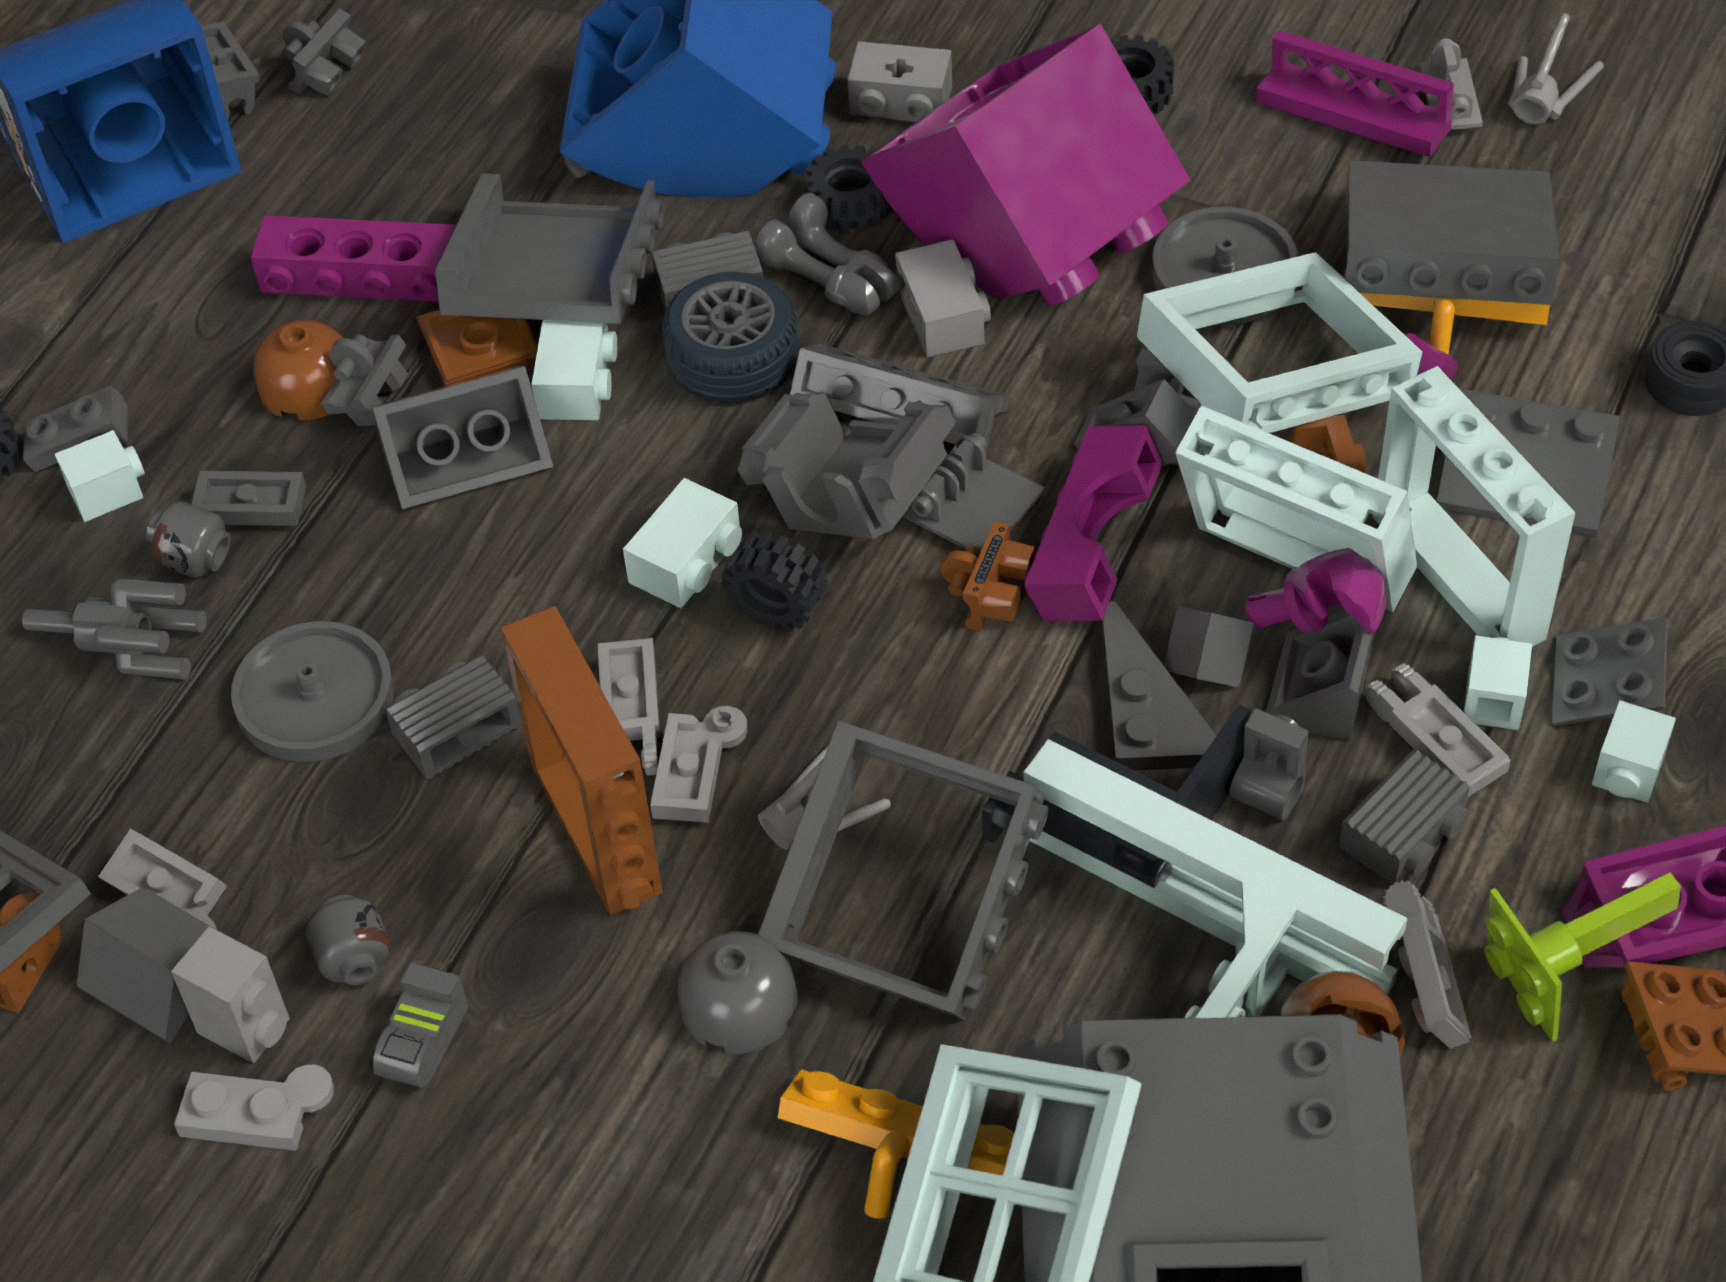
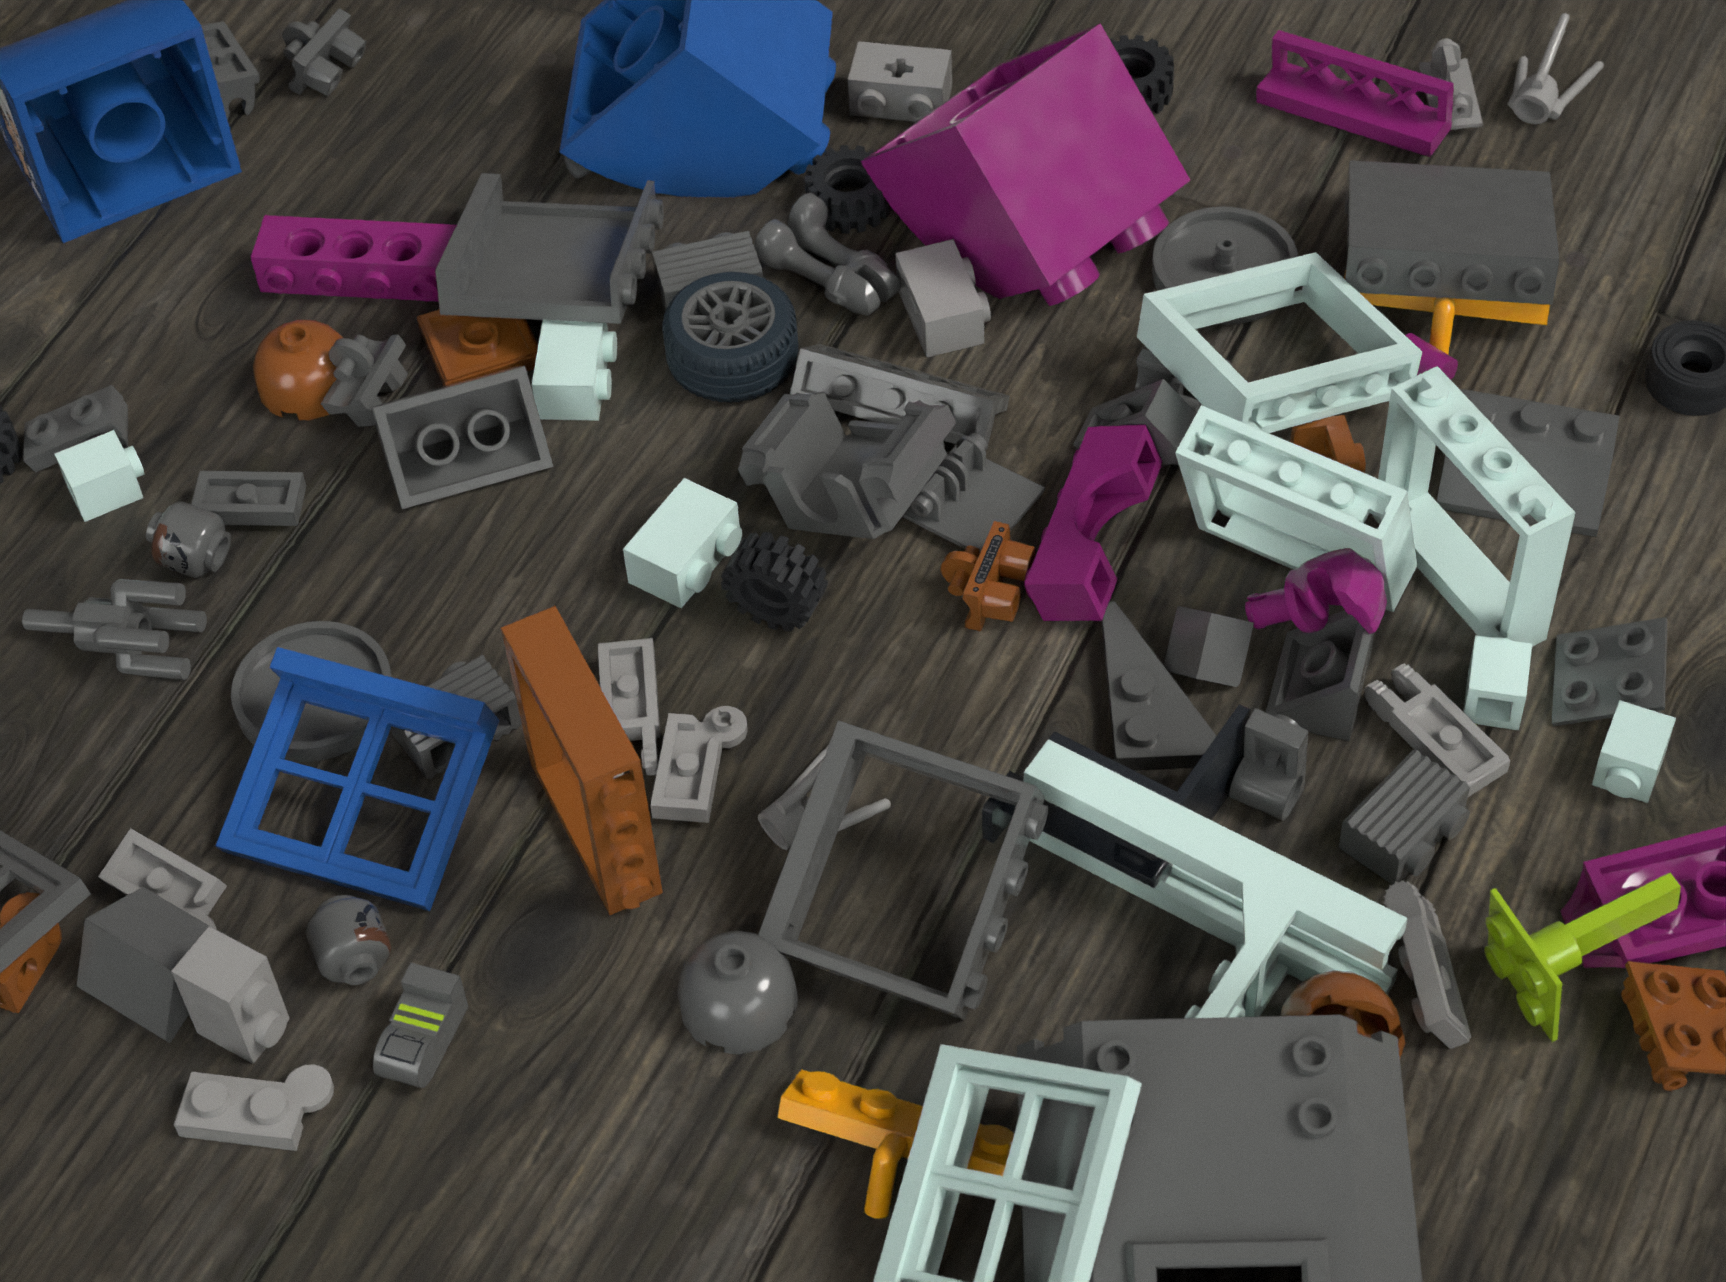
none -> blue window [216,647,499,911]

